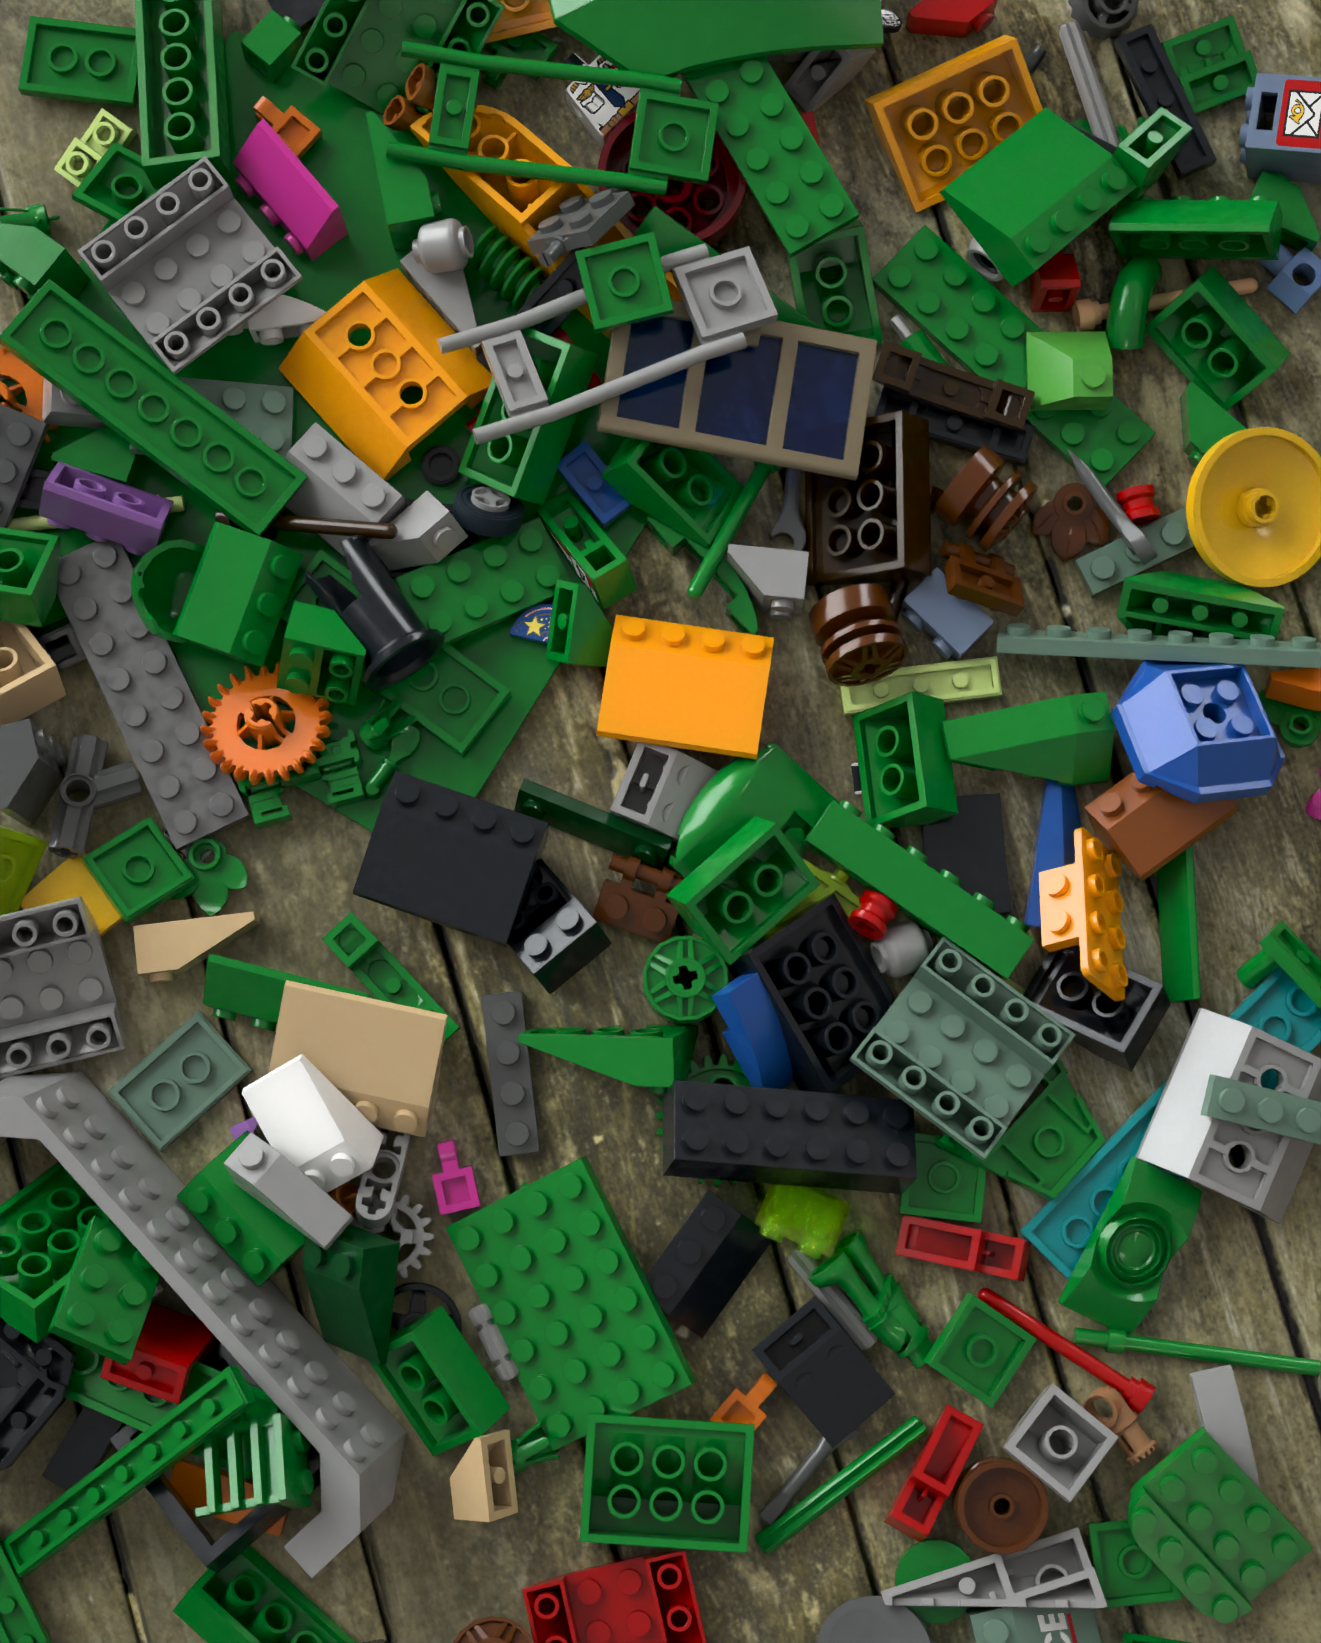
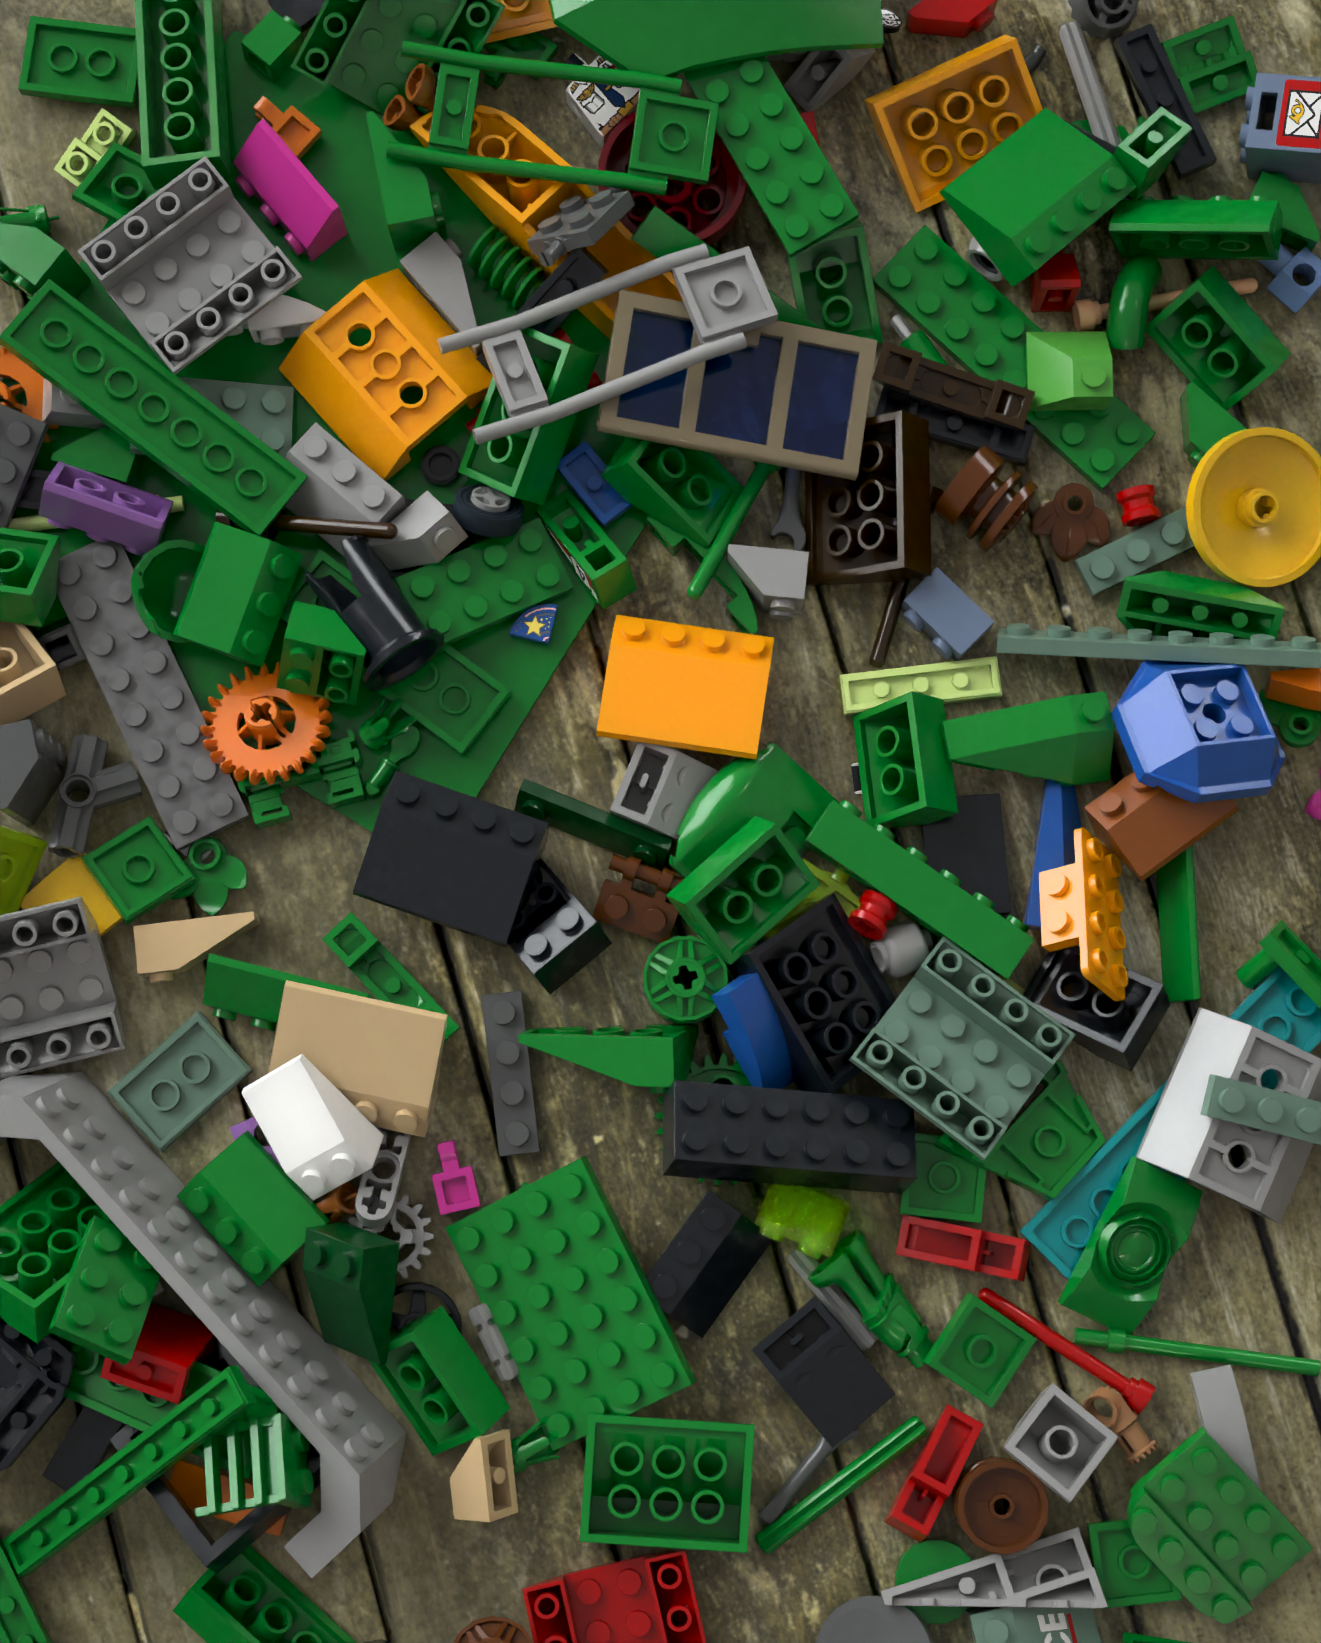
light grey slope [224,1132,353,1250] -> none
light grey head [412,218,474,274] -> none
green slope [545,579,612,667] -> none
green plate [575,232,674,333] -> none
orange plate [709,1372,777,1431] -> none
reddish brown wheel [808,583,908,687] -> none
reddish brown plate [940,541,1025,617] -> none
dark grey piece [1067,449,1157,565] -> none

